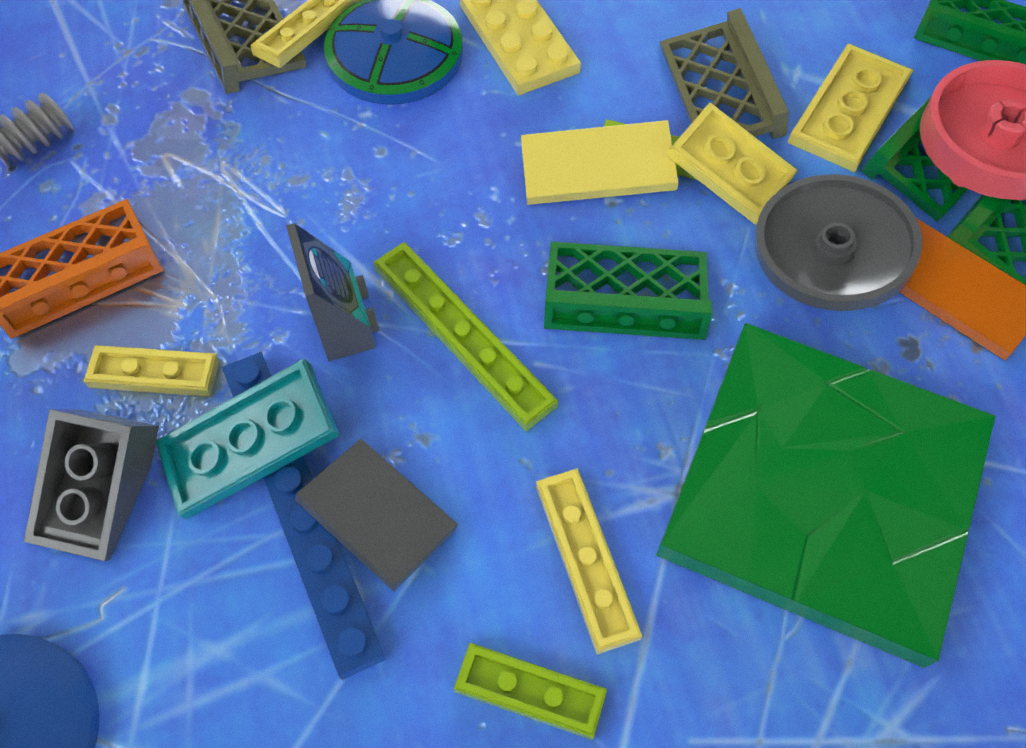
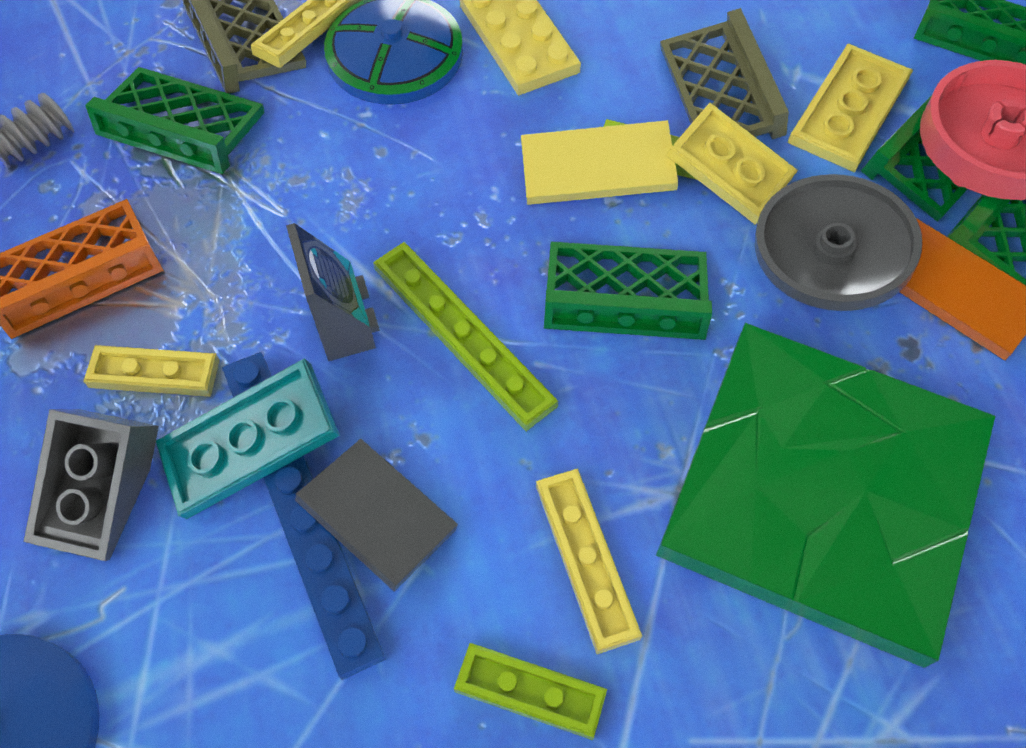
none -> green fence [85,67,265,175]

